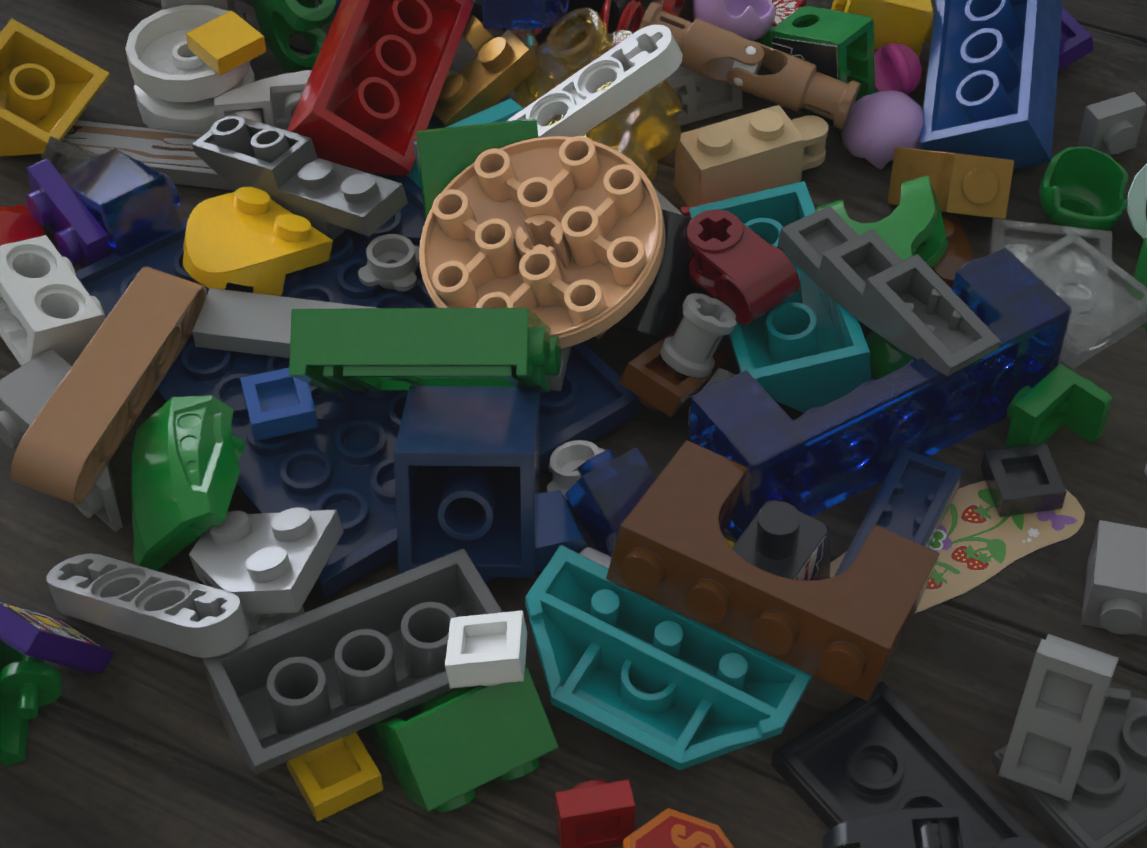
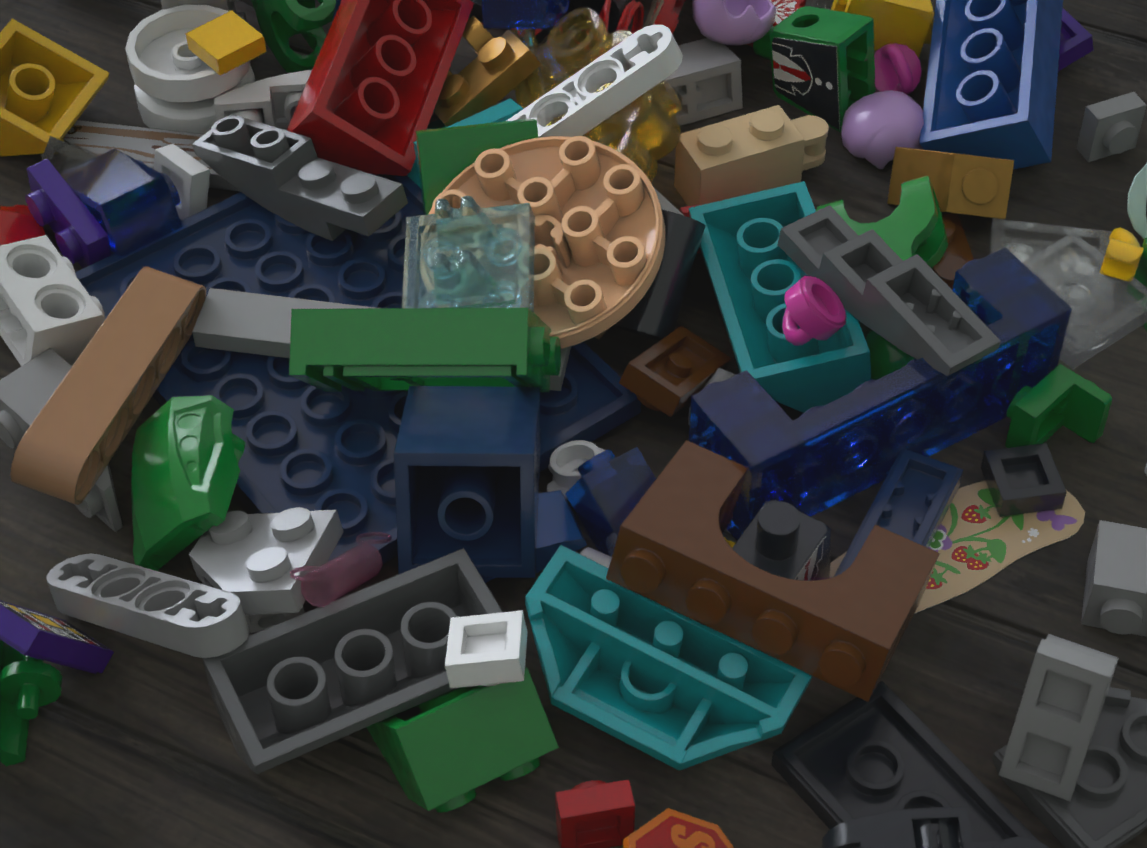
yellow slope [183,187,333,296] -> none
blue plate [240,368,318,441] -> none
yellow plate [286,732,383,822] -> none
light grey plate [358,234,420,291] -> none
medium nougat piece [638,2,861,129] -> none
light grey bush [660,293,737,378] -> none
dark red piece [687,209,800,326] -> none
green hair [1039,147,1128,237] -> none
none -> white plate [152,144,210,220]
none -> clear pink piece [290,532,392,607]
none -> clear light blue plate [402,196,535,313]
none -> dark pink tile [782,276,846,346]
none -> yellow piece [1099,227,1144,282]

